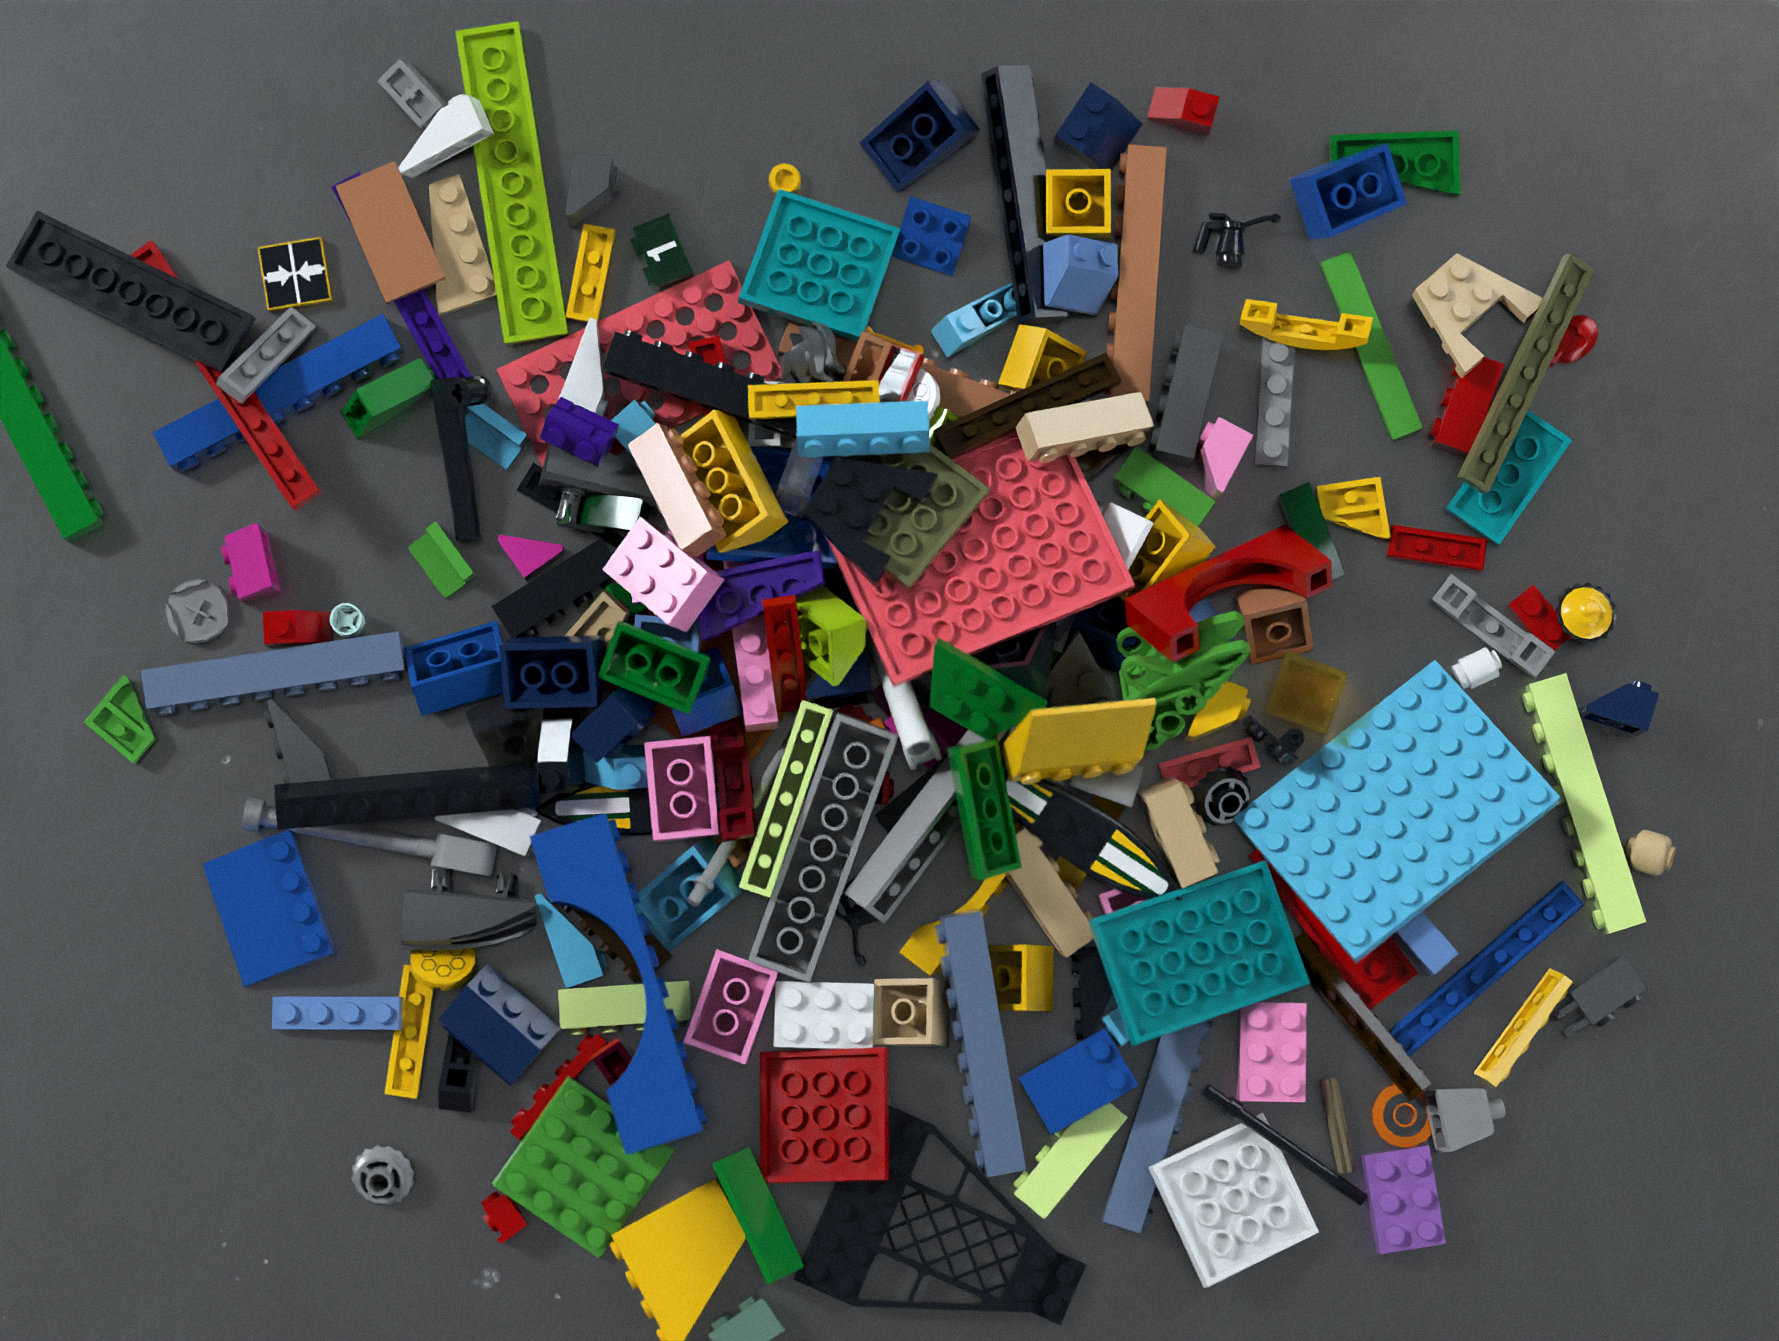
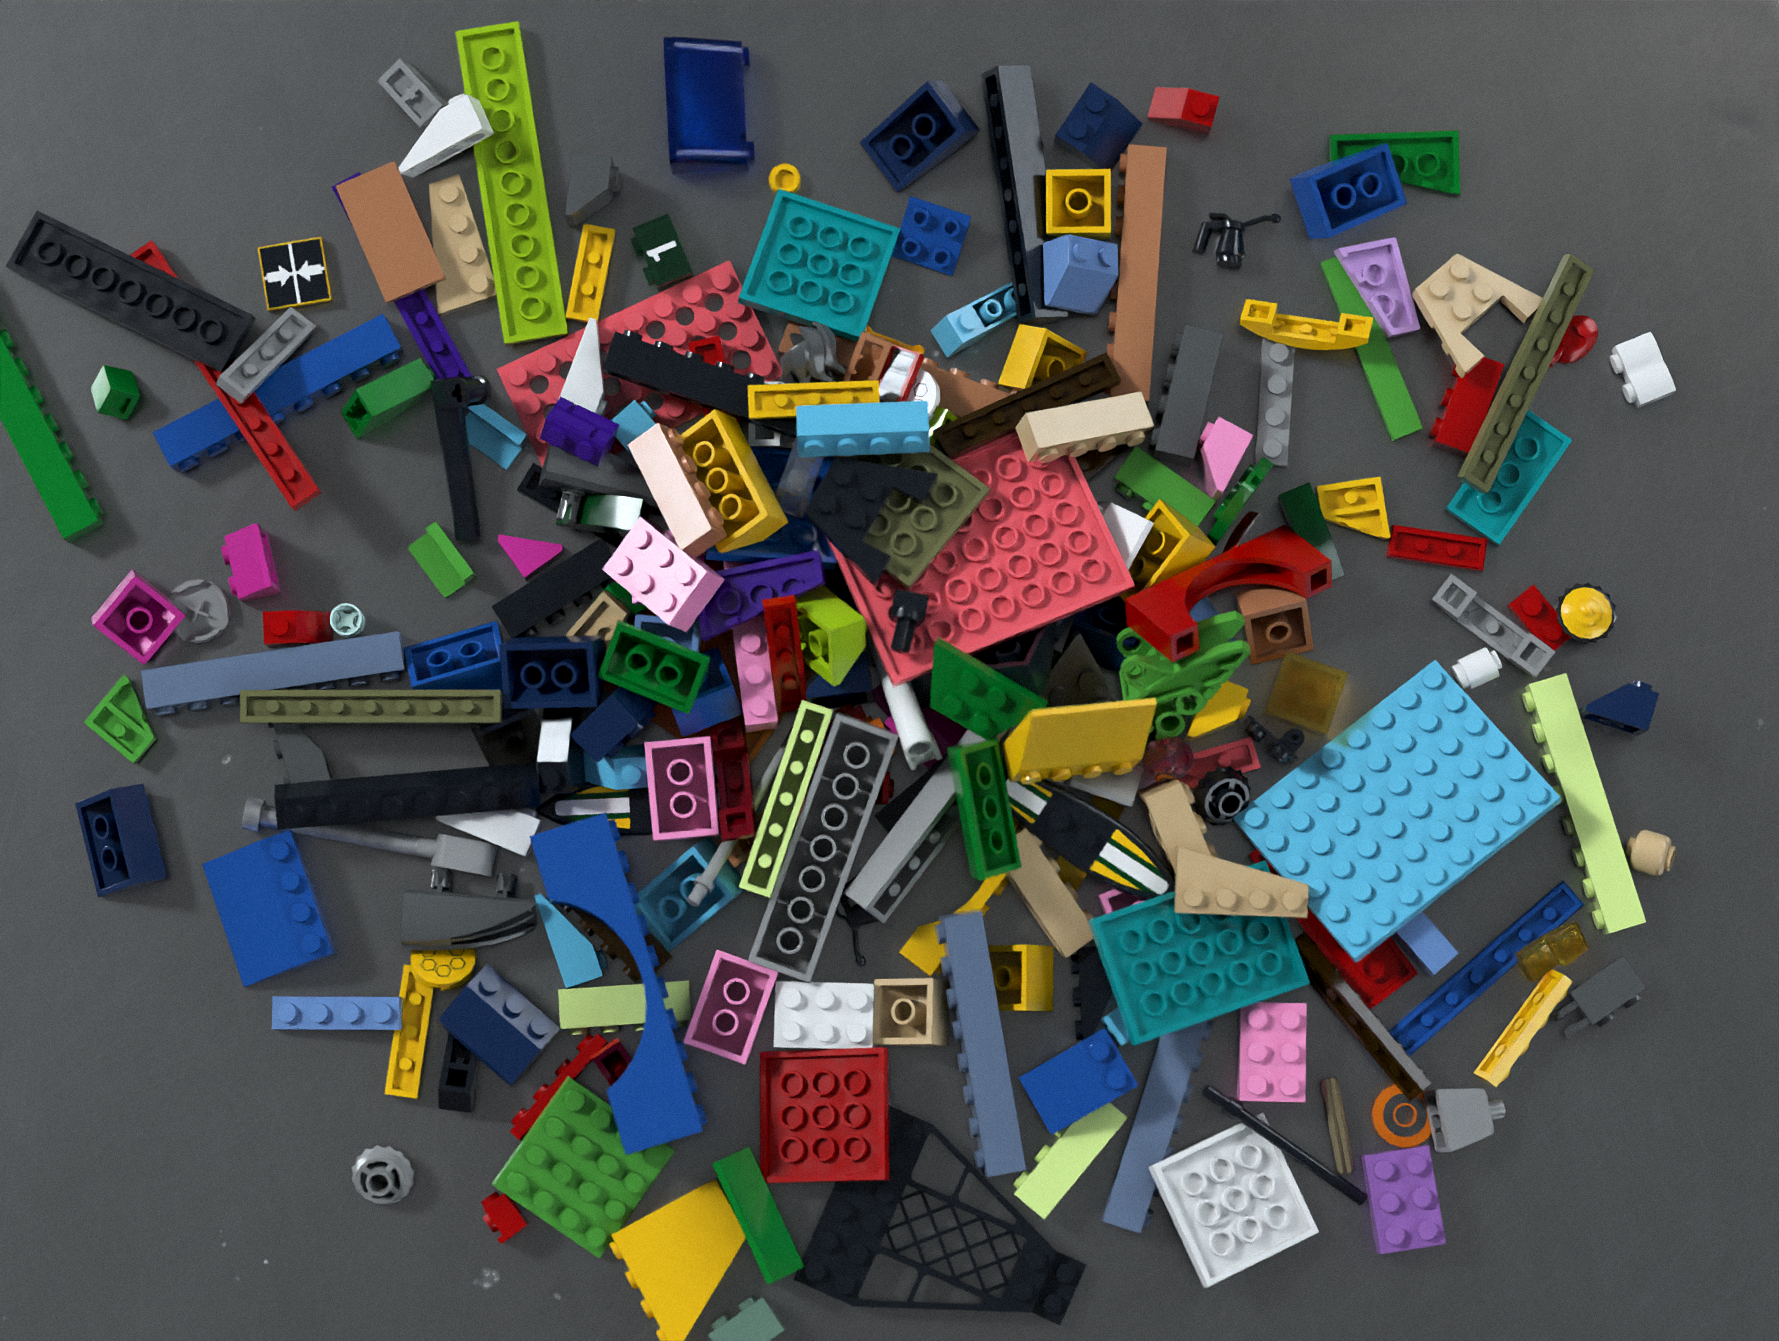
none -> dark blue slope [75,784,166,897]
none -> green panel [91,365,140,420]
none -> dark pink slope [91,569,186,665]
none -> olive plate [240,690,502,724]
none -> clear blue windscreen [663,37,755,174]
none -> black axle [890,589,929,654]
none -> clear pink head [1142,737,1193,782]
none -> tan wing [1174,846,1308,918]
none -> green wing [1207,457,1274,547]
none -> red sticker [1222,511,1259,553]
none -> lavender wing [1333,237,1421,338]
none -> clear yellow slope [1515,921,1589,983]
none -> white brick [1610,332,1676,409]

